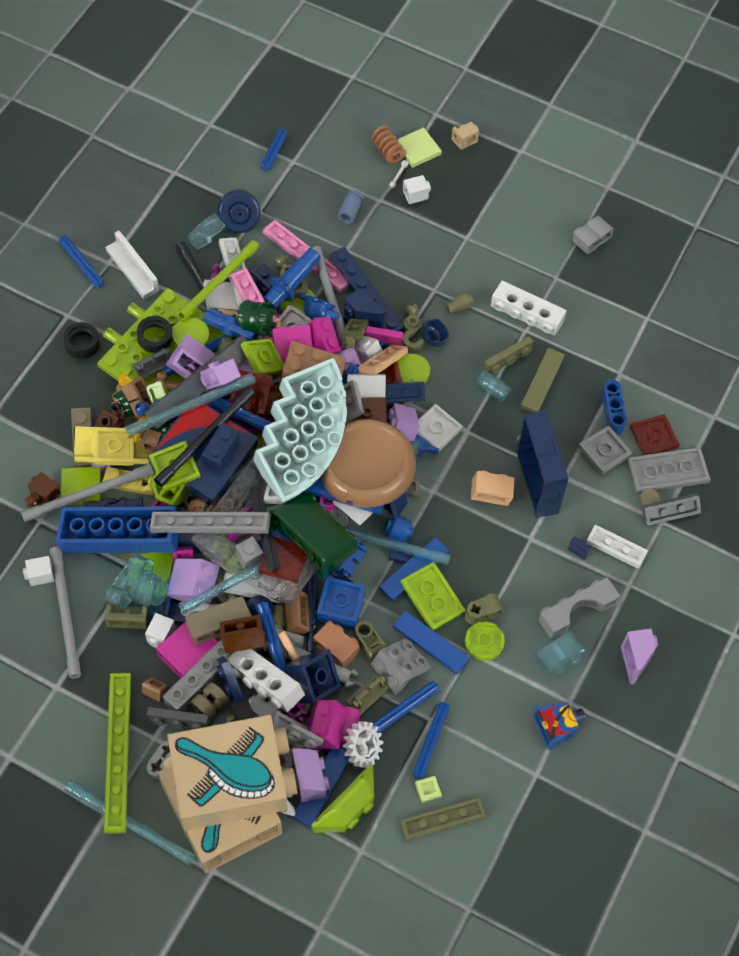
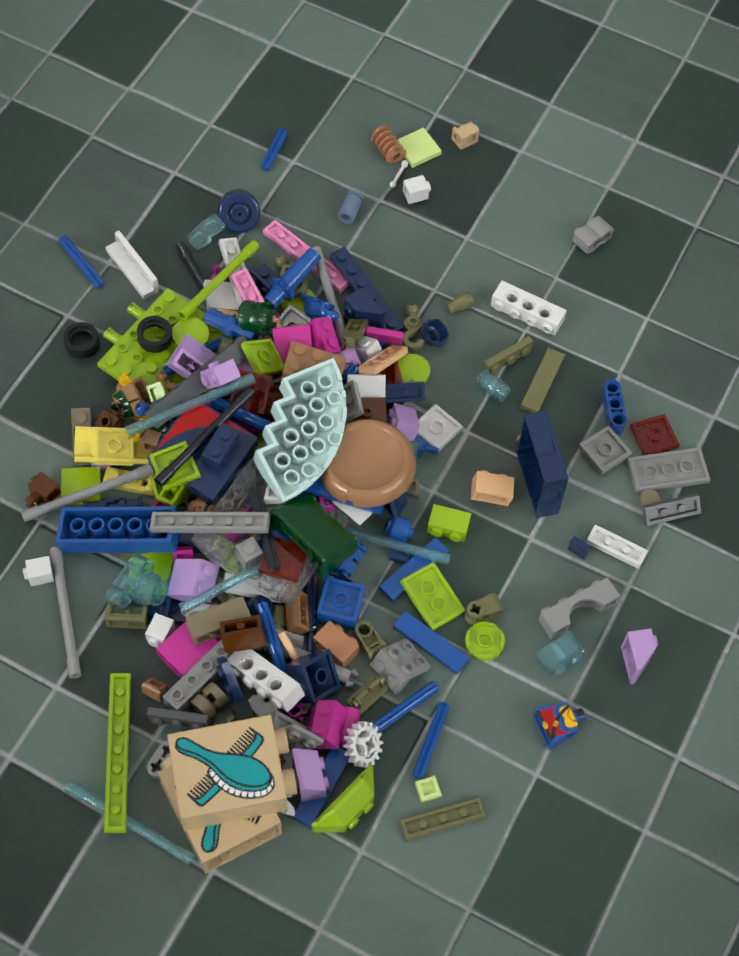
dark grey hinge [132,348,171,379] -> none
none -> lime brick [427,504,471,542]

